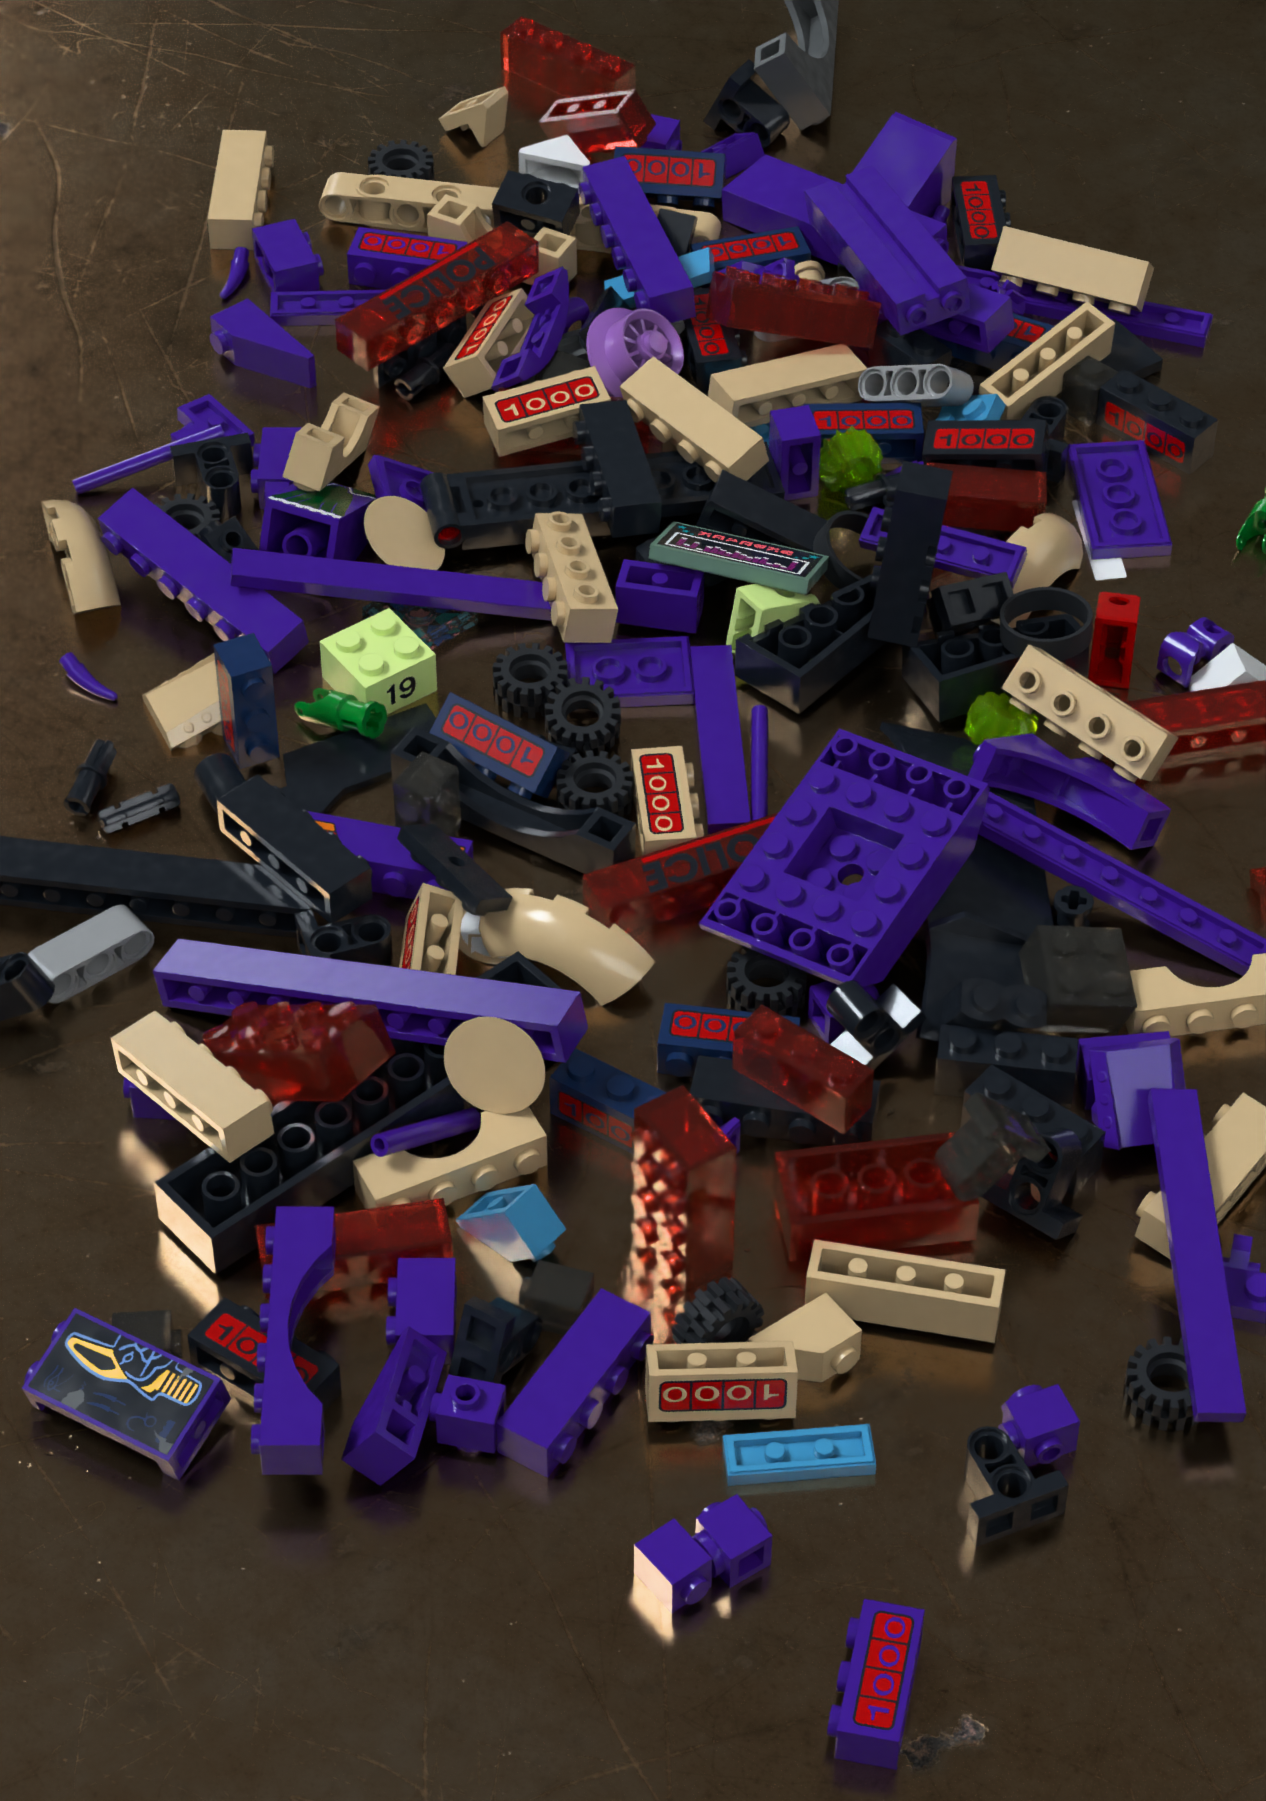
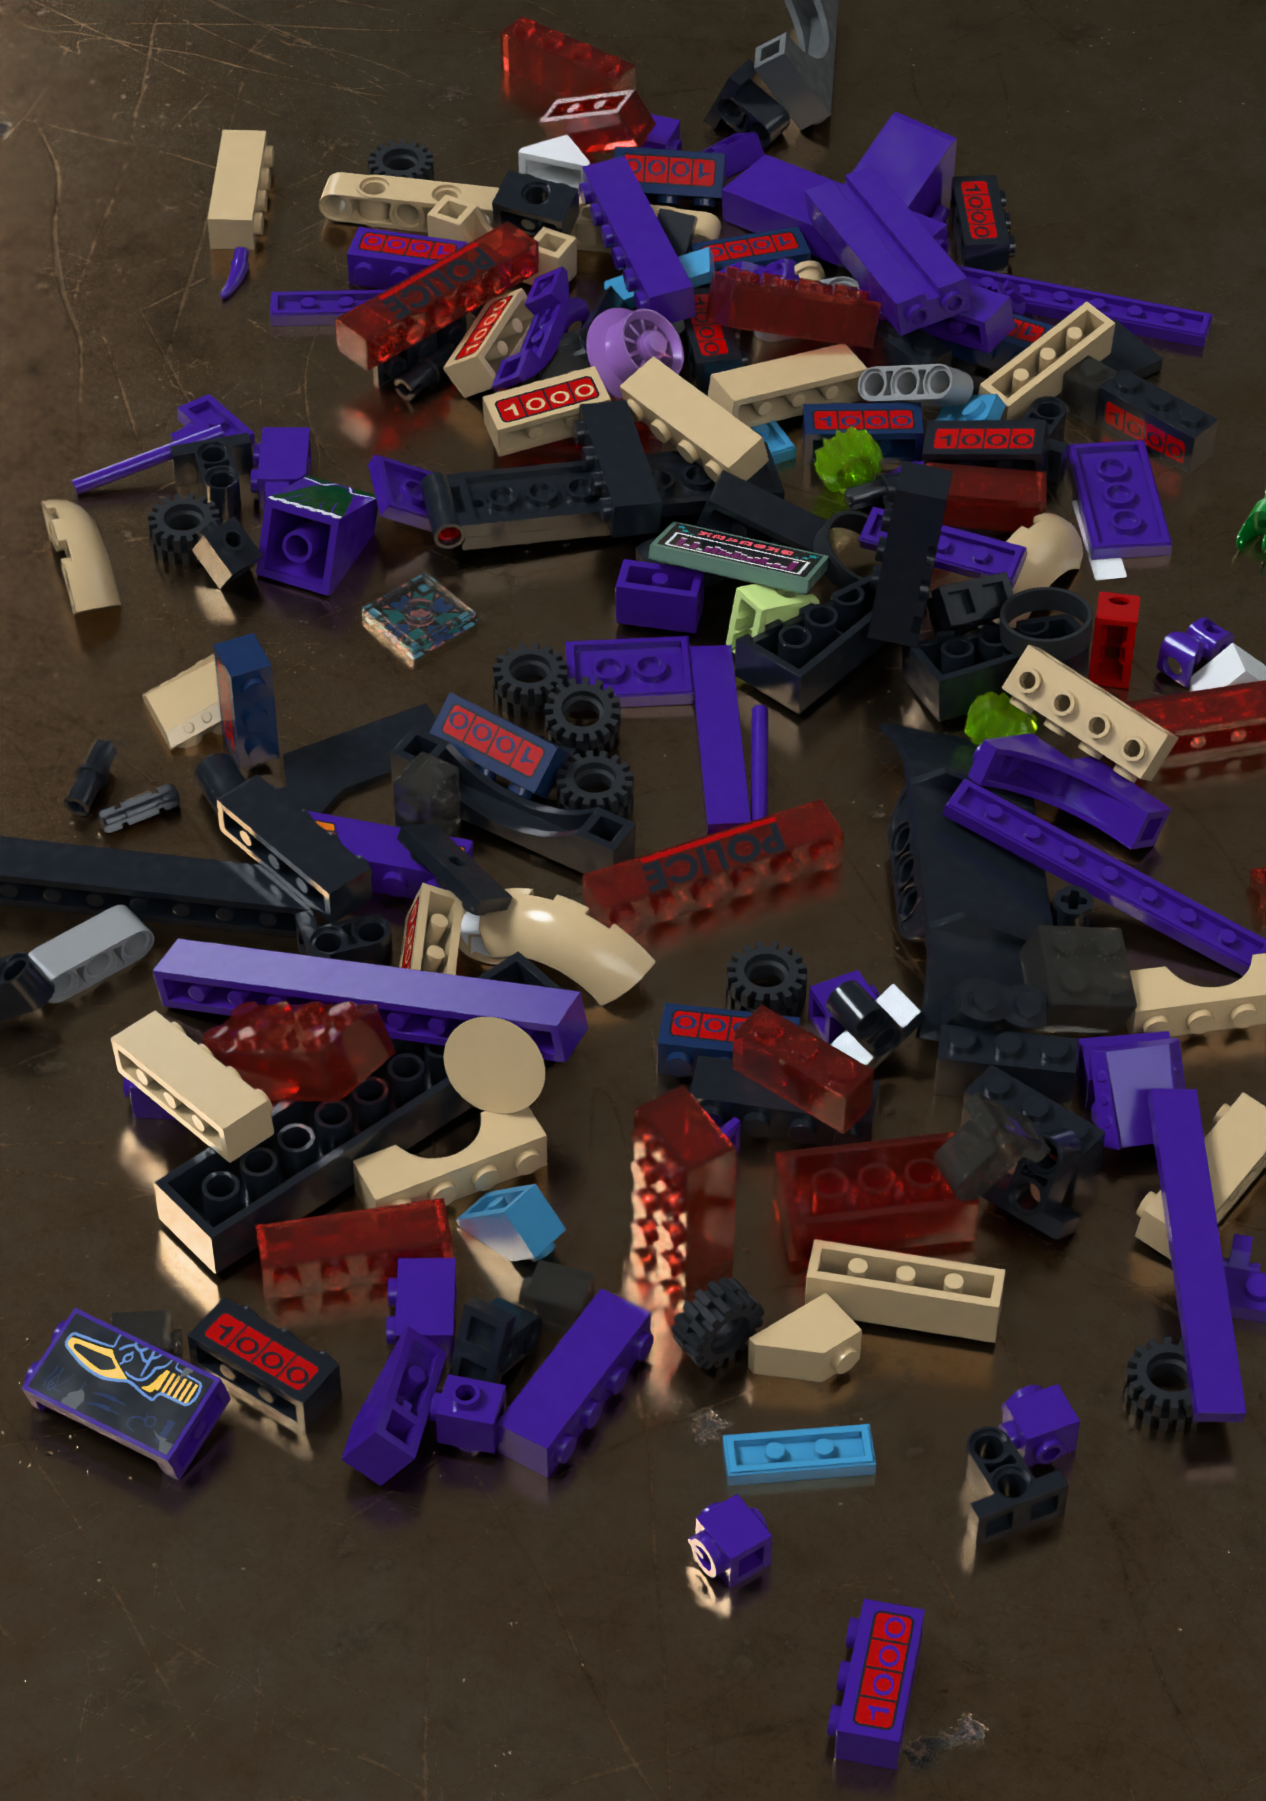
dark purple helmet [59,652,118,701] -> none
dark purple brick [97,487,309,674] -> none
dark purple slope [210,299,317,388] -> none
dark purple tile [231,548,552,621] -> none
dark purple arch [251,1206,337,1475] -> none
dark purple brick [252,219,324,292] -> none
tan arch [283,393,380,492] -> none
green piece [294,688,387,739] -> none
yellowish green brick [320,608,437,715] -> none
tan sticker [364,496,445,570] -> none
dark purple piece [371,1107,481,1157] -> none
tan slope [439,86,508,147] -> none
tan brick [525,511,618,643] -> none
dark blue brick [549,1048,692,1171] -> none
tan brick [631,746,704,871] -> none
dark purple brick [634,1518,712,1613] -> none
tan brick [645,1341,798,1423] -> none
dark purple slope [699,728,990,987] -> none
dark purple brick [769,405,821,501] -> none
tan brick [991,226,1154,315] -> none

